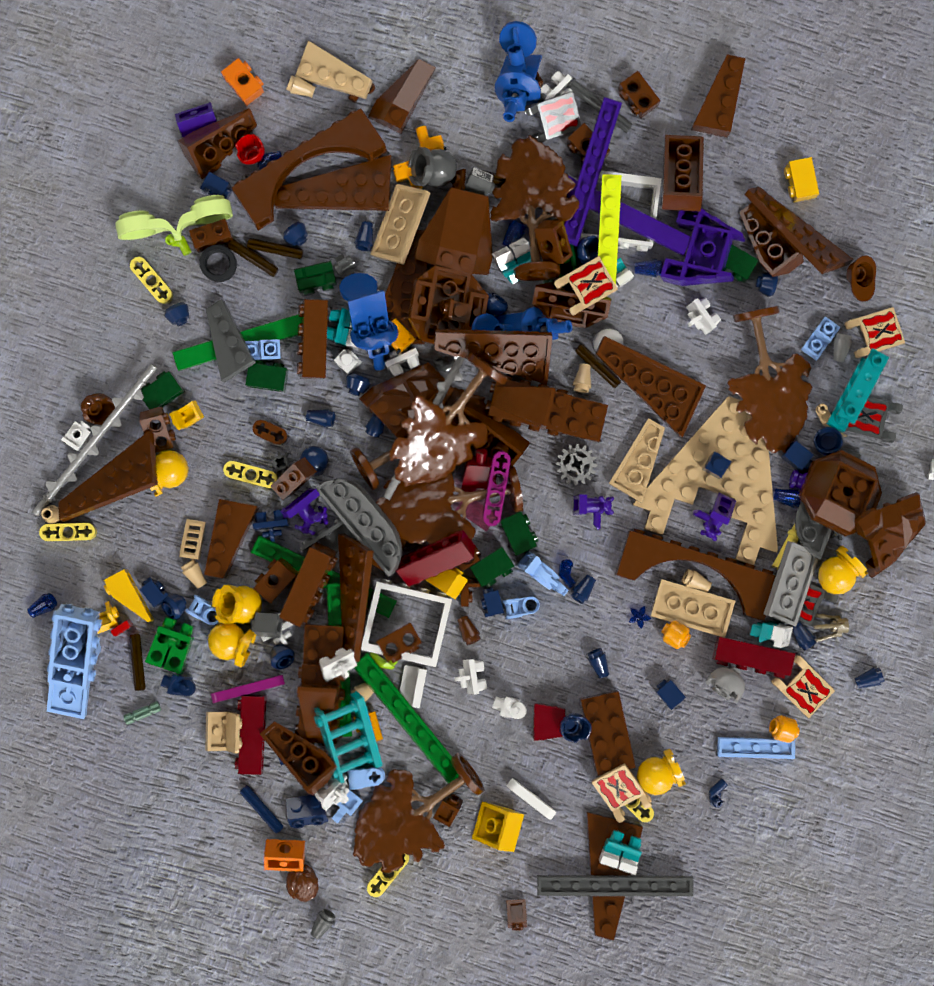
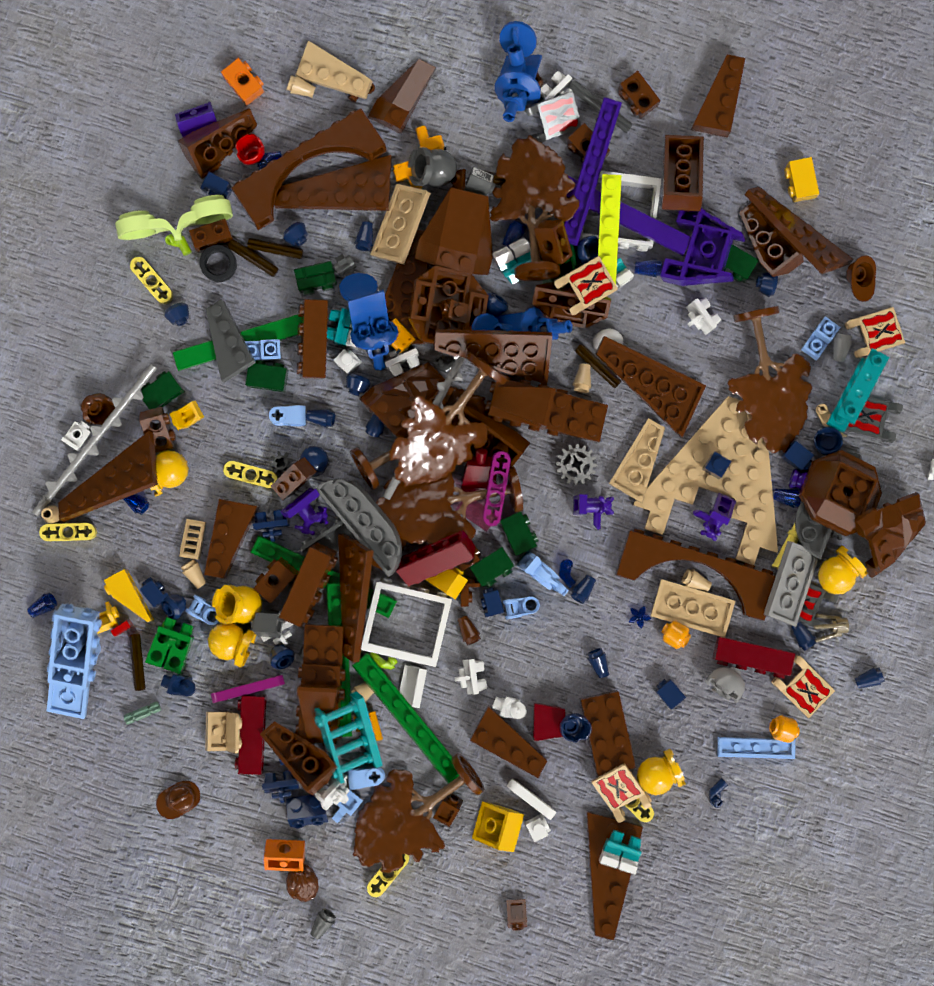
dark blue axle [240,785,284,834] -> none
reddish brown beam [252,420,288,445] -> none
white hips [319,648,357,682] -> none
reddish brown brick [376,622,422,663] -> none
dark grey tile [537,875,693,896] -> none
hips [750,621,793,648] -> none
none -> clear blue cone [123,493,150,515]
none -> reddish brown piece [156,781,200,819]
none -> dark blue hips [262,770,300,803]
none -> light blue piece [269,405,306,426]
none -> reddish brown wedge [470,705,547,778]
none -> white brick [525,814,551,842]

